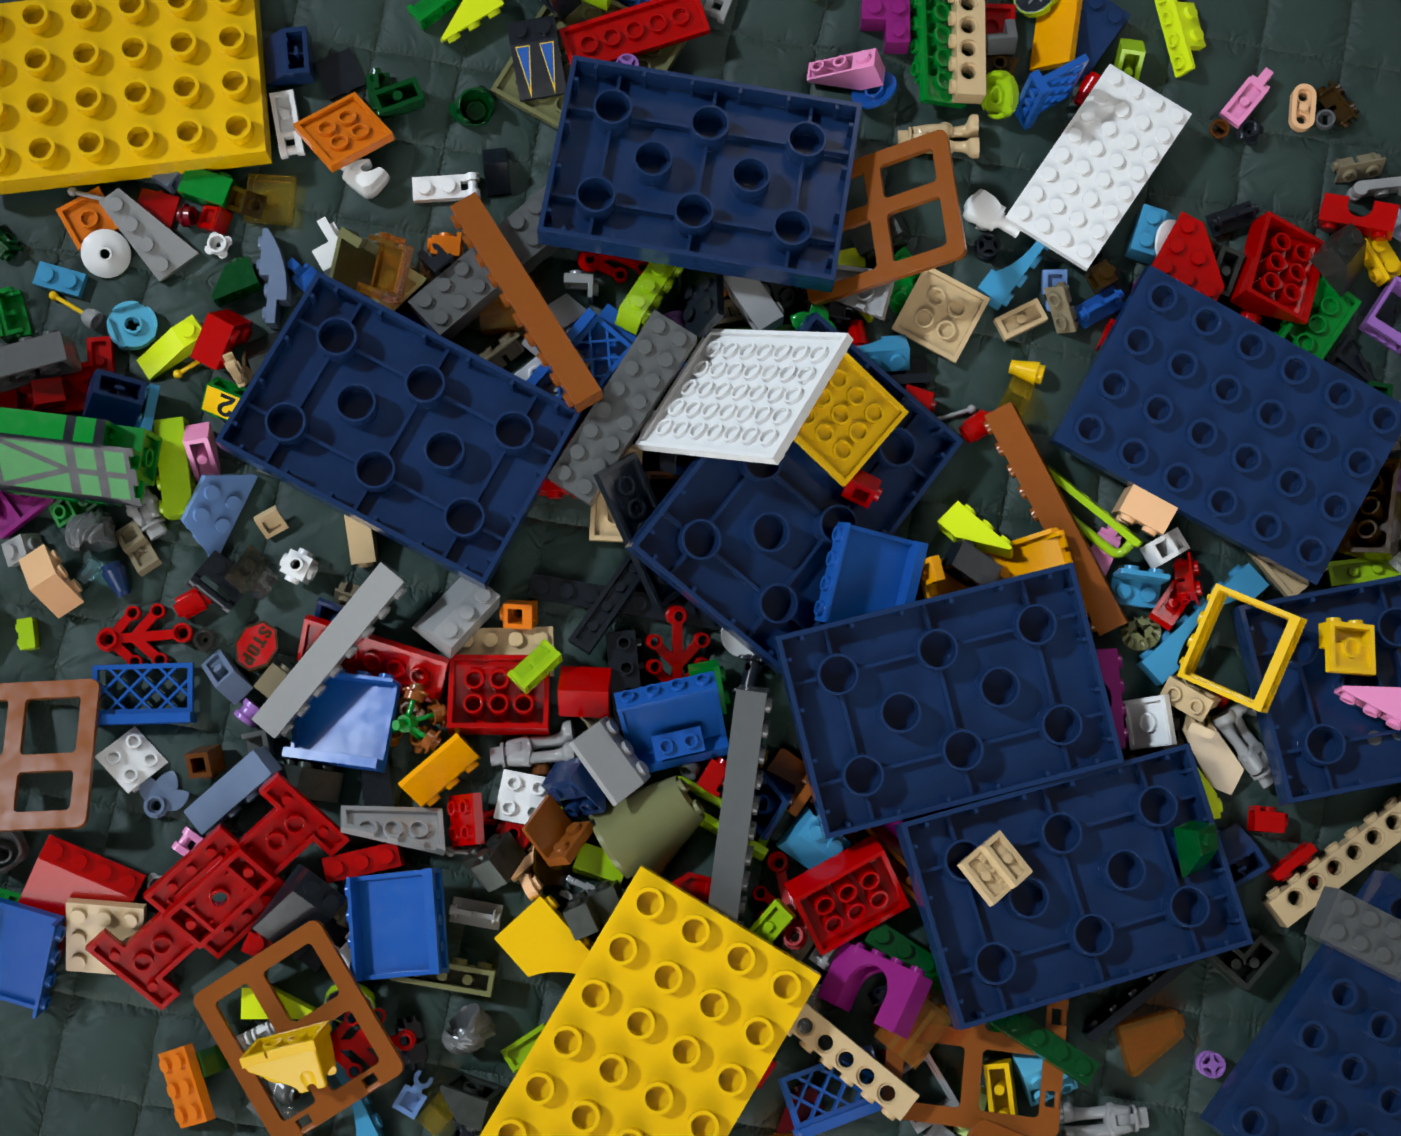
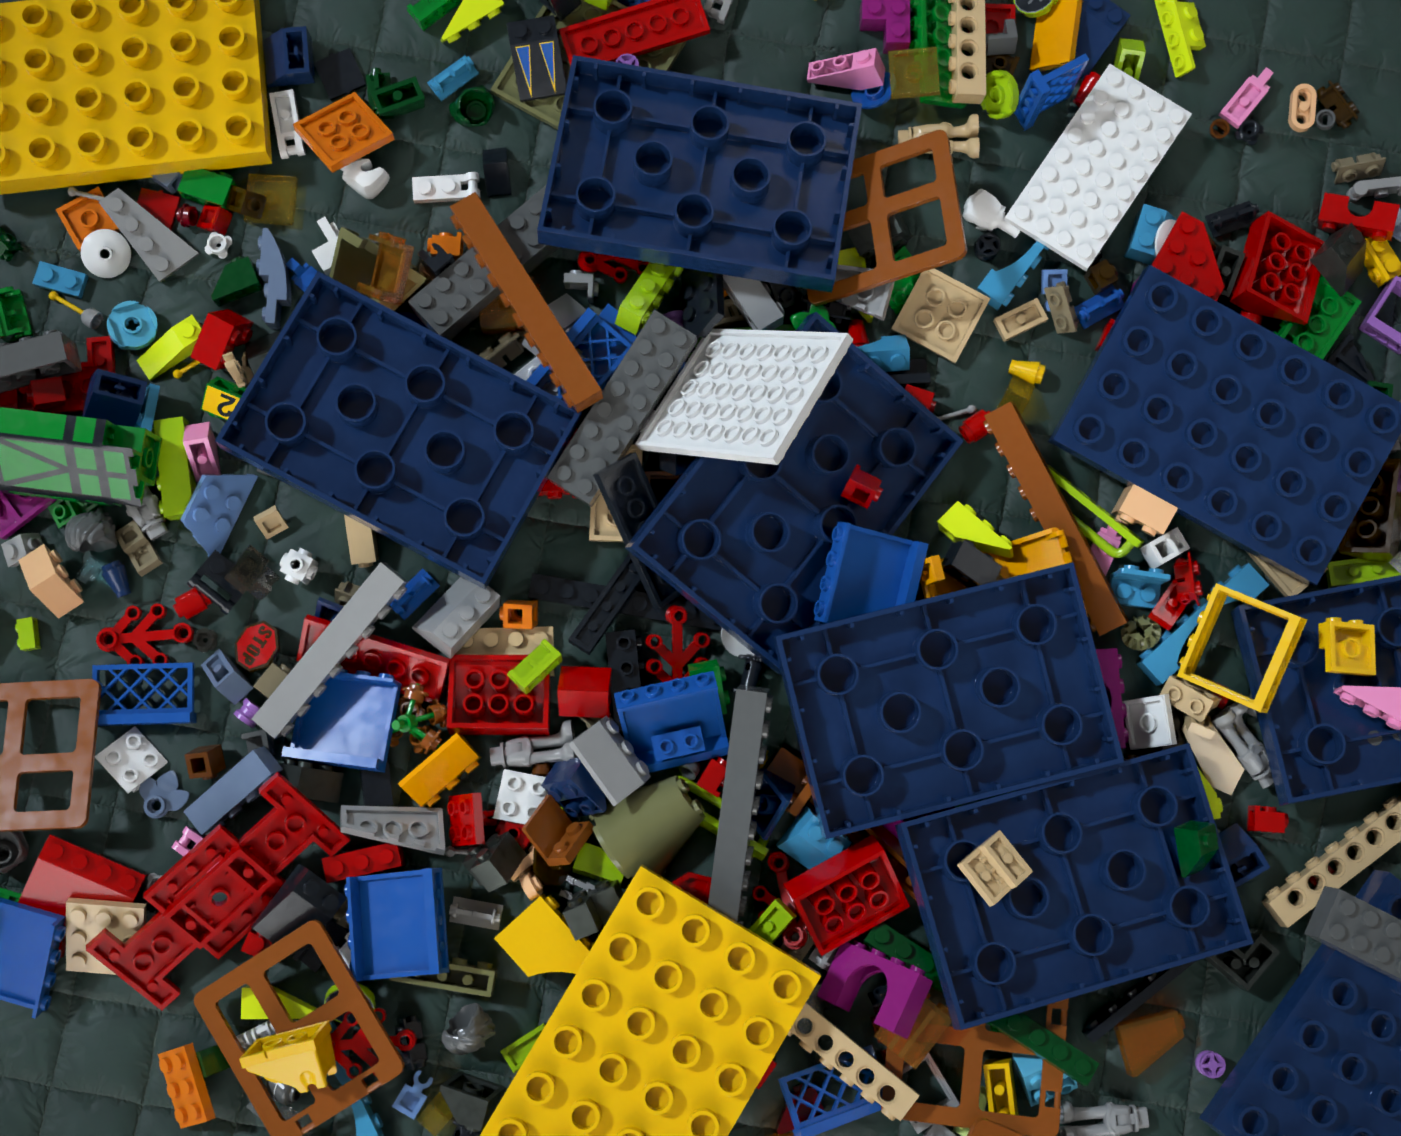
yellow plate [793,353,908,487] -> none
red plate [1265,842,1318,882] -> none
none -> blue hinge [390,568,440,620]
none -> dark azure hinge [427,55,479,101]
none -> clear yellow plate [888,47,940,99]

